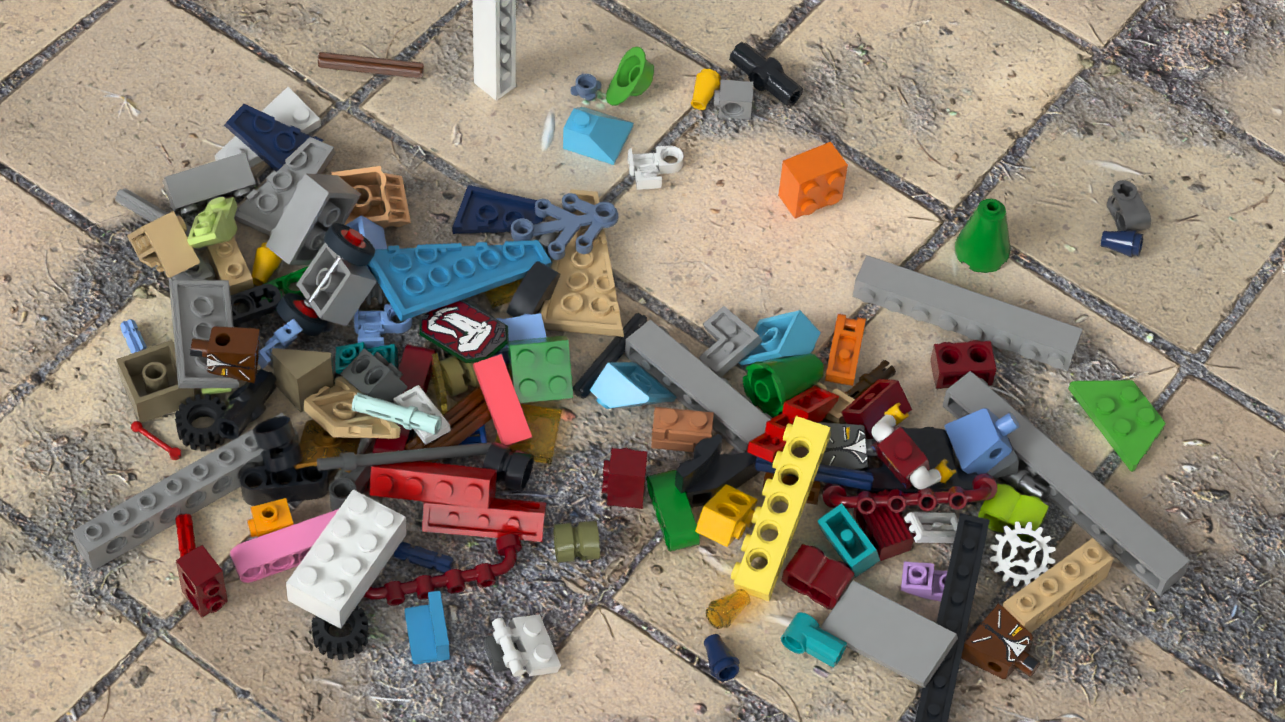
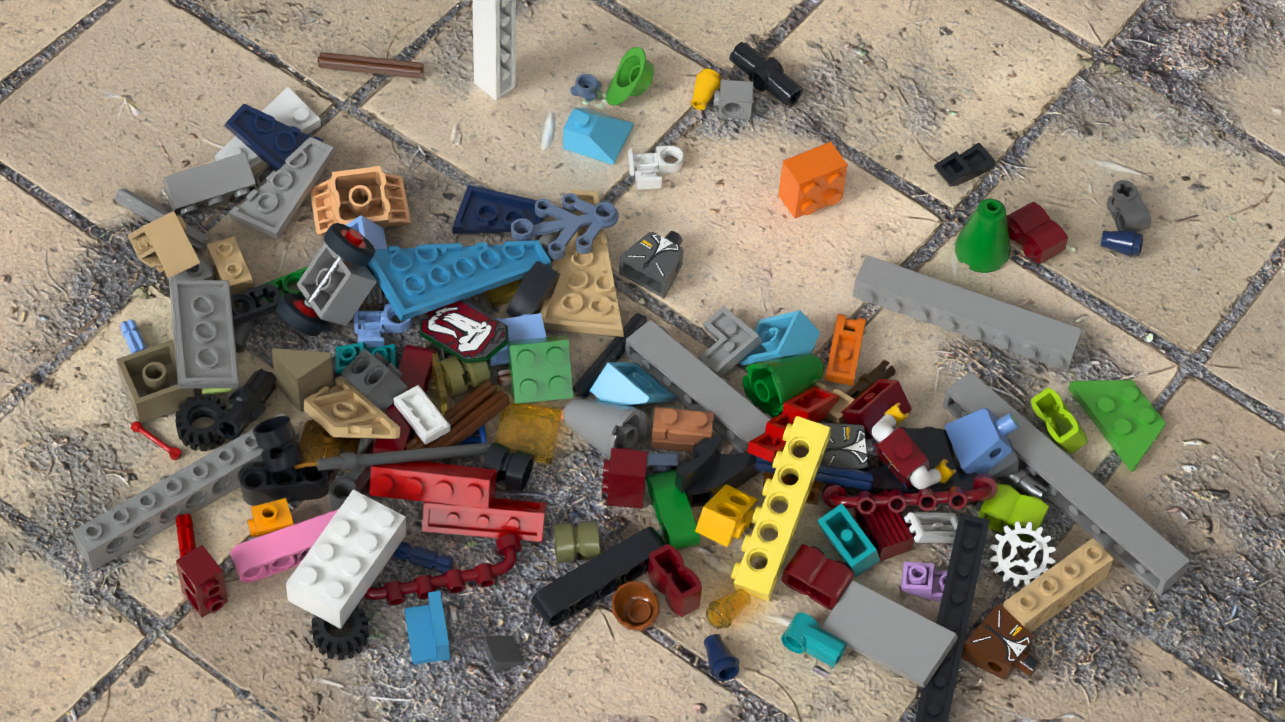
yellowish green slope [187,197,238,248] -> none
reddish brown torso [190,326,260,383] -> none
yellow cone [251,243,283,286] -> none
light blue piece [258,319,303,369] -> none
light grey brick [266,174,361,265] -> none
light aqua pin [352,392,442,435] -> none
coral tile [473,354,532,446] -> none
white plate [492,614,561,677] -> none
dark red brick [930,340,997,389] -> none
none -> black beam [531,527,666,627]
none -> light grey cone [563,398,647,460]
none -> dark orange hair [612,581,660,632]
none -> dark grey torso [619,231,684,299]
none -> sand blue plate [647,453,678,472]
none -> dark red brick [648,544,702,617]
none -> black slope [934,143,996,186]
none -> dark red brick [1007,202,1068,264]
none -> lime brick [1031,387,1088,455]

